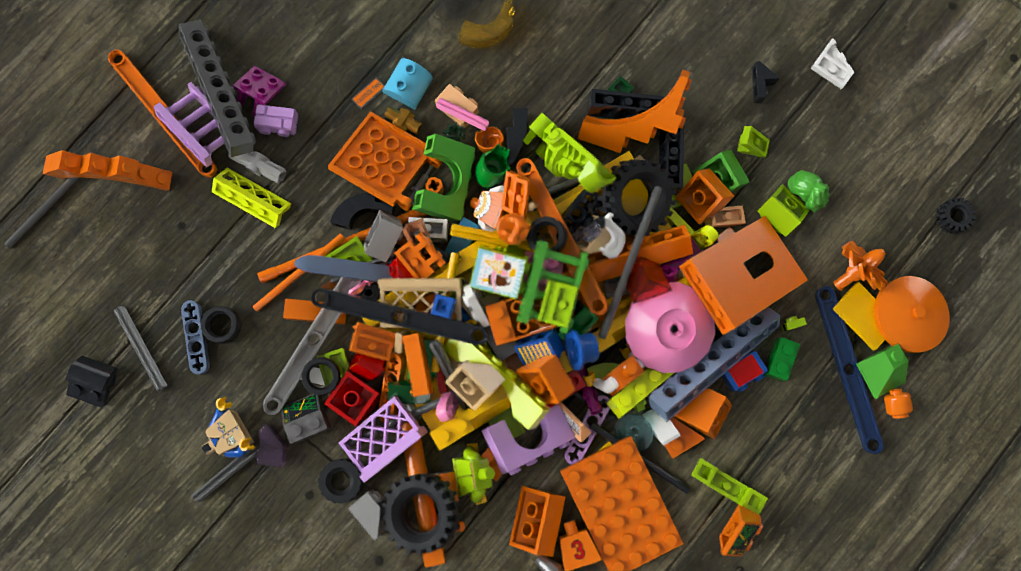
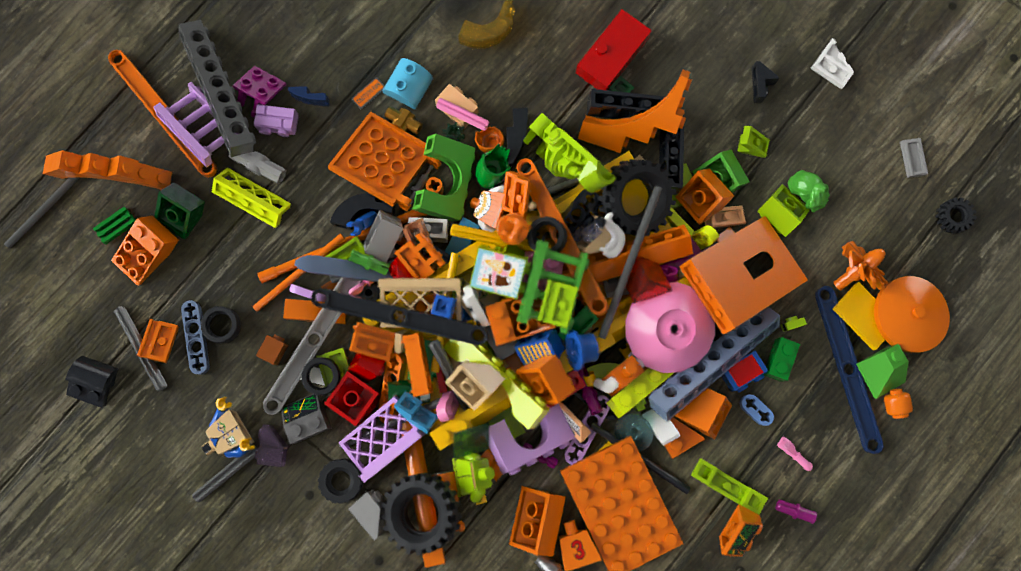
none -> green tile [93,206,136,244]
none -> orange slope [111,215,179,286]
none -> orange plate [137,319,179,363]
none -> dark green slope [154,183,205,240]
none -> dark orange brick [256,334,289,366]
none -> dark blue slope [288,86,329,106]
none -> lavender tile [289,284,326,302]
none -> blue bar [346,211,377,236]
none -> bright green pin [348,249,390,275]
none -> dark azure slope [394,391,438,434]
none -> clear green piece [453,423,489,459]
none -> magenta axle [523,443,558,469]
none -> red brick [576,9,652,90]
none -> medium blue beam [740,394,774,426]
none -> magenta axle [775,499,817,524]
none -> bright pink piece [777,437,813,471]
none -> light grey tile [900,138,928,178]

